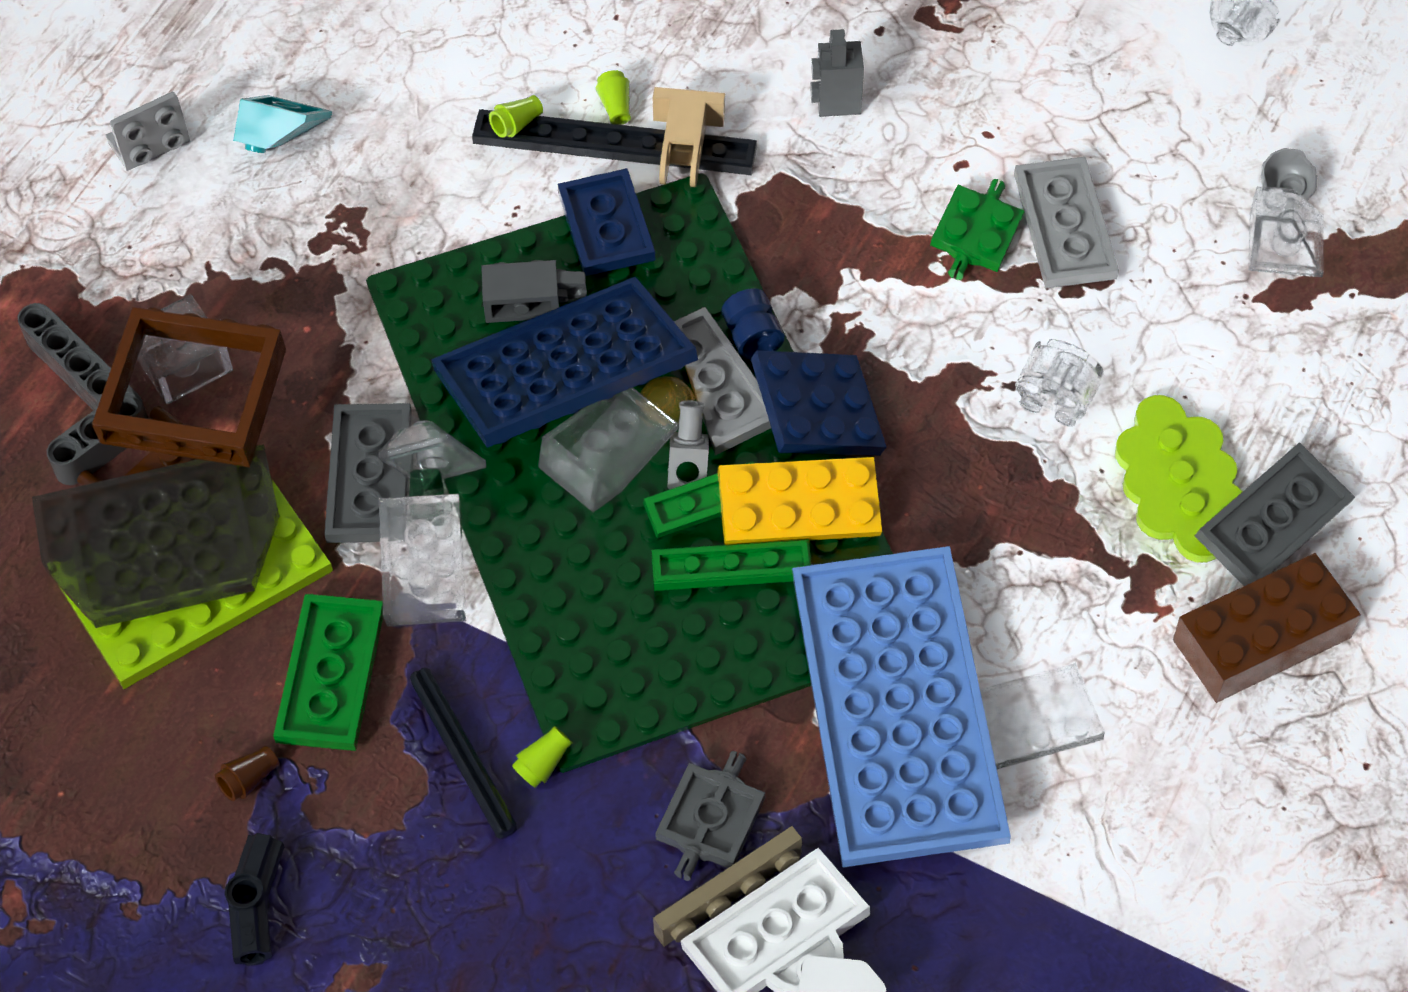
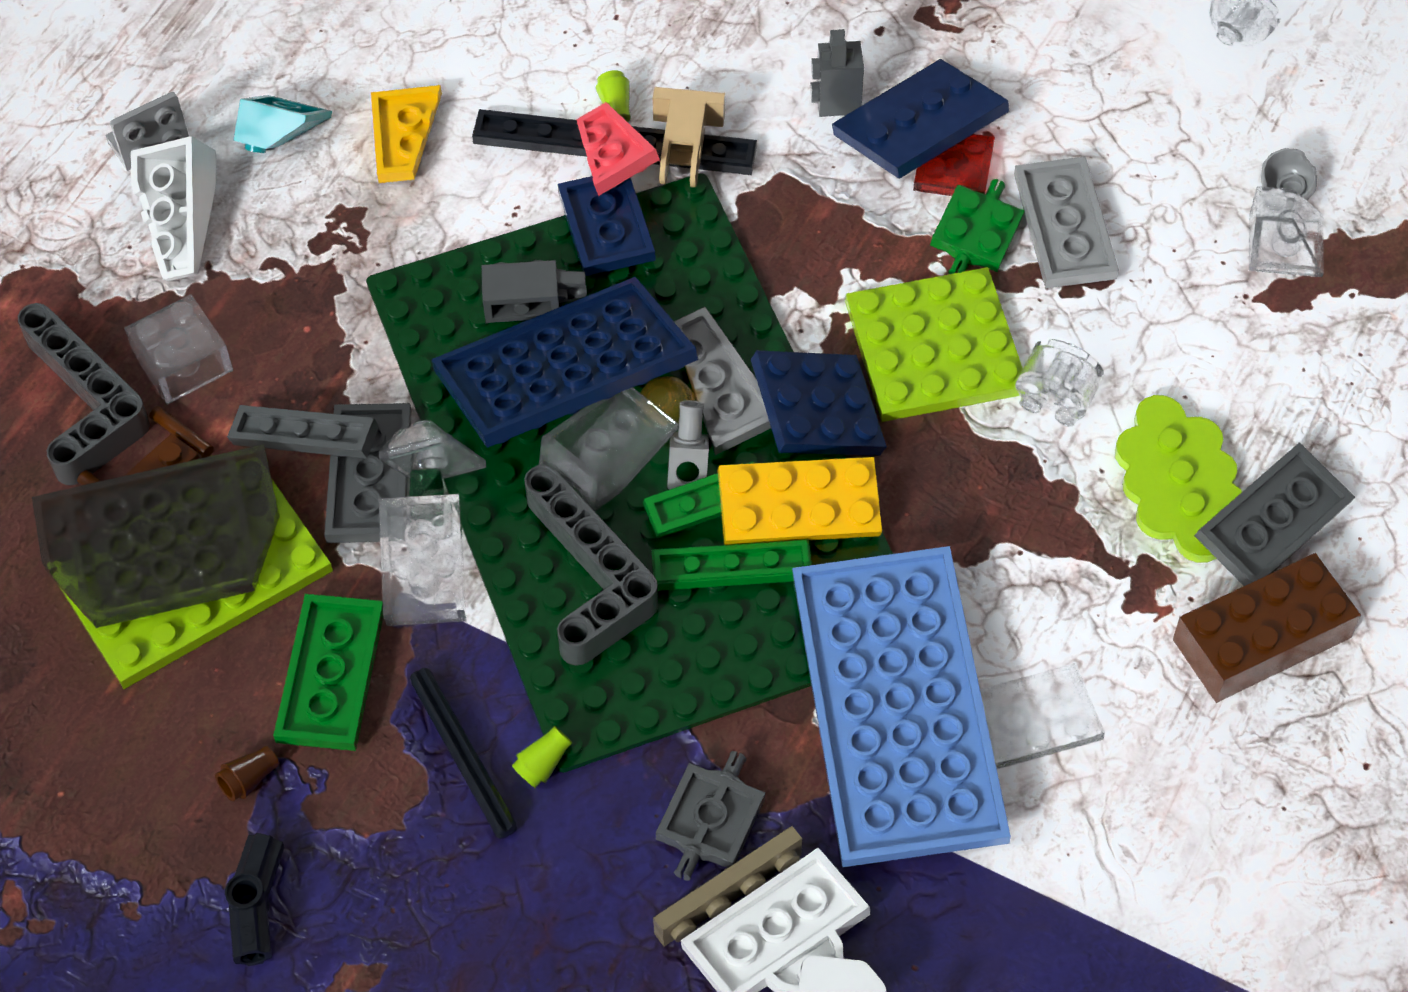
reddish brown window [92,307,286,467] -> none
lime cone [489,95,543,138] -> none
dark blue wheel [722,288,785,360] -> none
none -> white wedge [131,136,216,281]
none -> dark grey plate [227,405,379,459]
none -> yellow wing [371,85,442,183]
none -> dark grey beam [525,465,658,665]
none -> coral wing [576,102,660,196]
none -> dark blue plate [832,59,1010,179]
none -> lime plate [845,267,1029,422]
none -> clear red plate [913,134,995,196]

